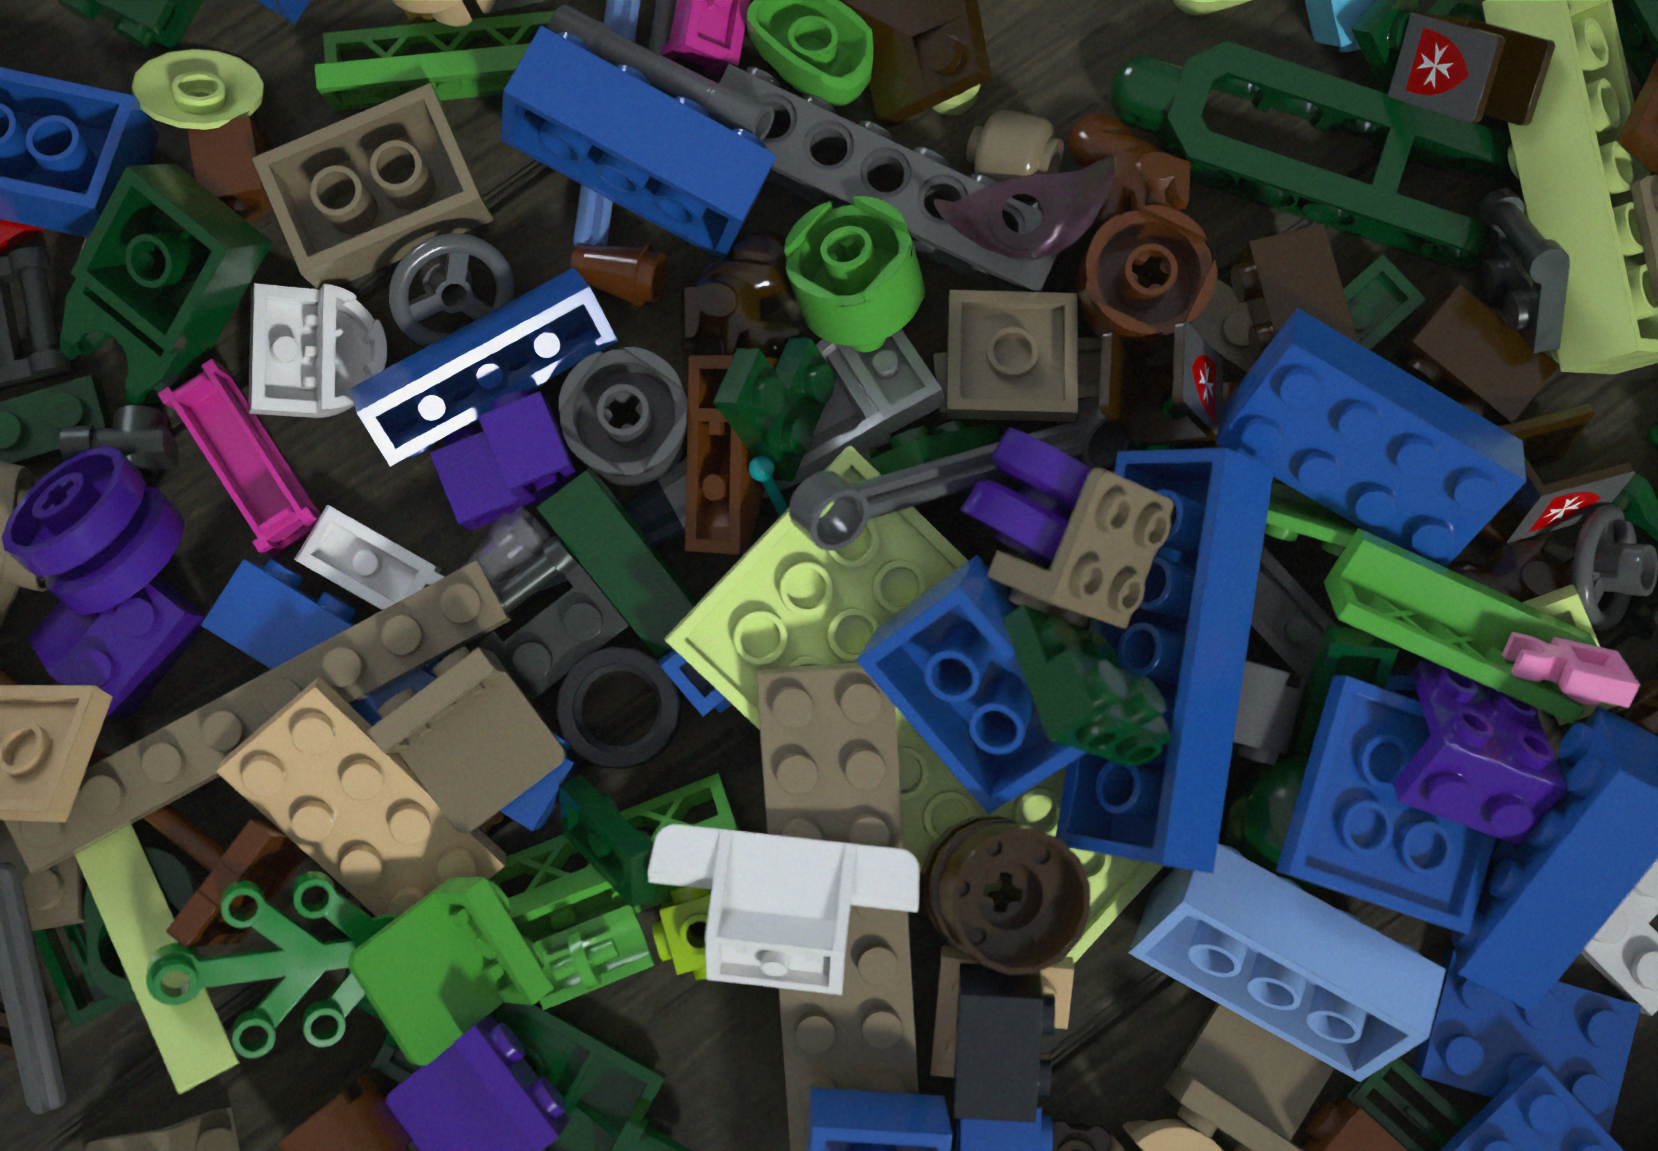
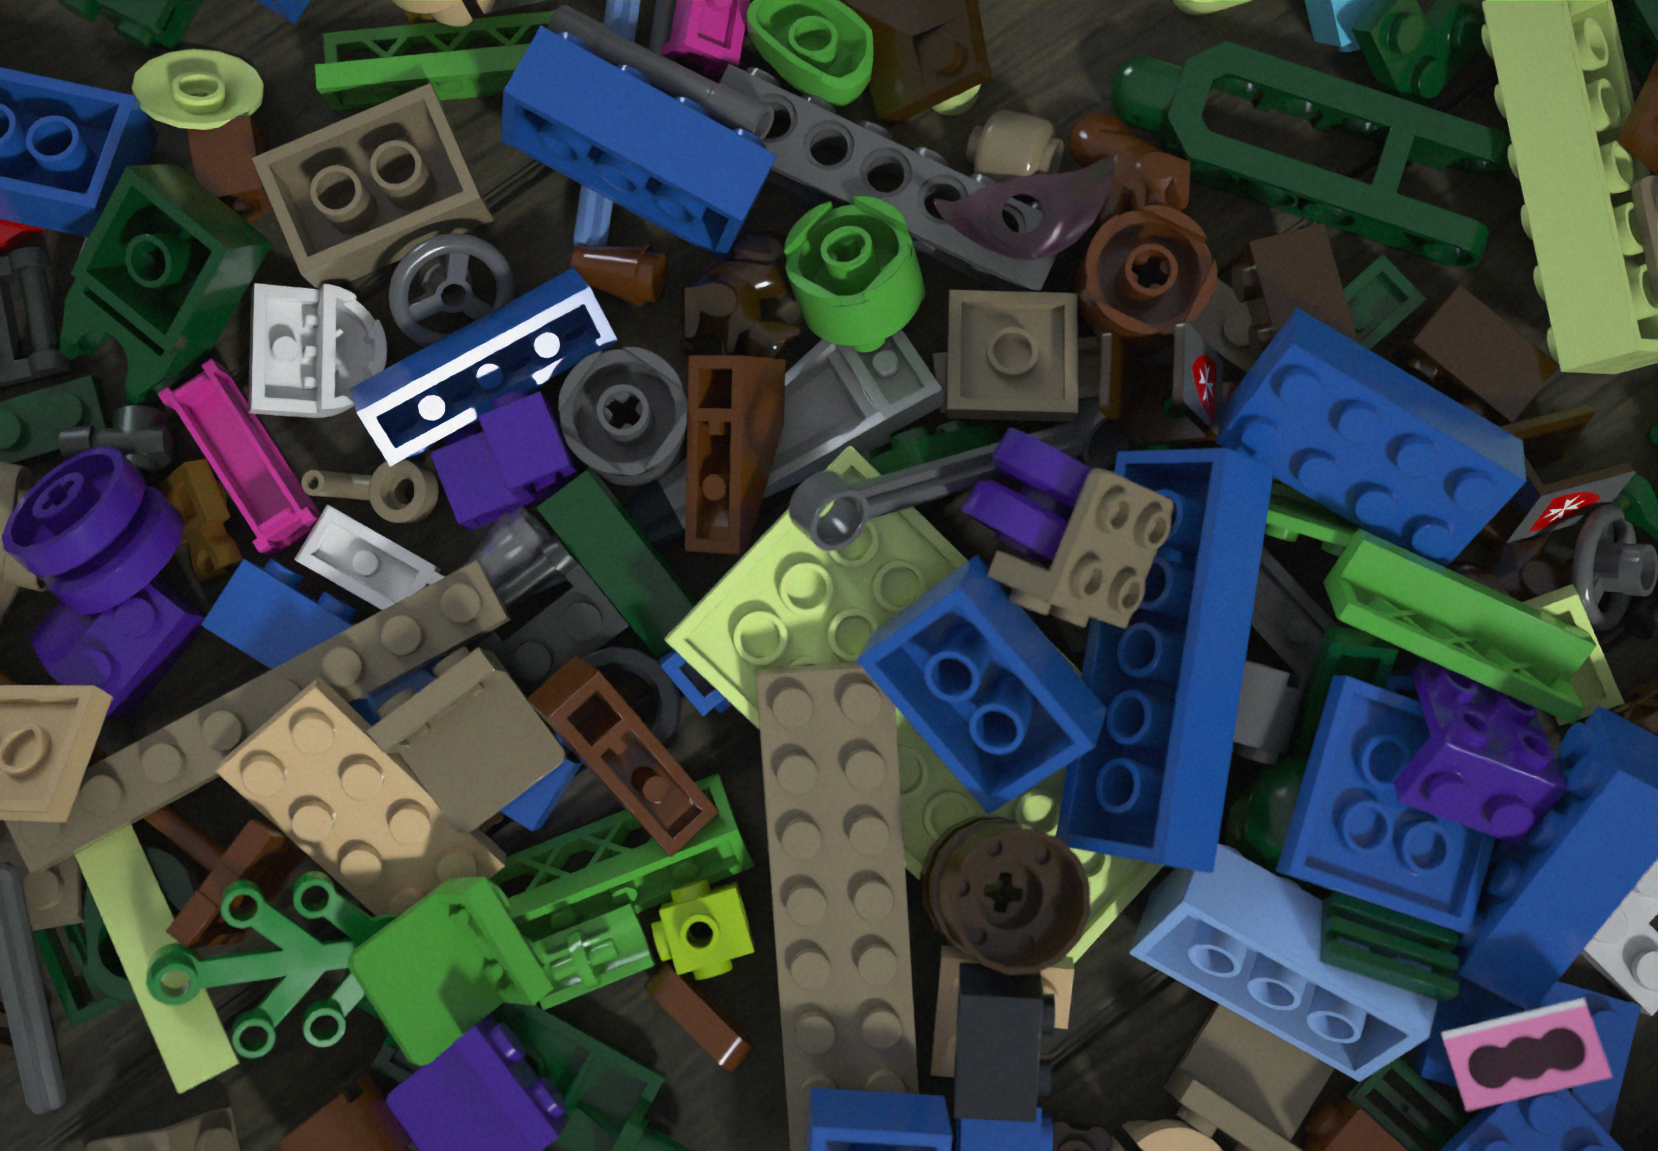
dark green plate [559,775,655,908] -> none
white plate [648,824,919,995] -> none
dark green plate [713,338,837,481] -> none
teal hinge [748,456,788,517] -> none
dark green plate [1002,604,1172,766] -> none
piece [1387,12,1555,126] -> none
pearl dark grey plate [1480,188,1570,353] -> none
bright pink plate [1502,632,1640,708] -> none
none -> pearl gold plate [156,458,243,582]
none -> dark tan plate [302,459,438,523]
none -> reddish brown slope [526,655,719,857]
none -> reddish brown beam [645,960,755,1072]
none -> dark green tile [1320,891,1459,1003]
none -> bright pink piece [1441,998,1612,1111]

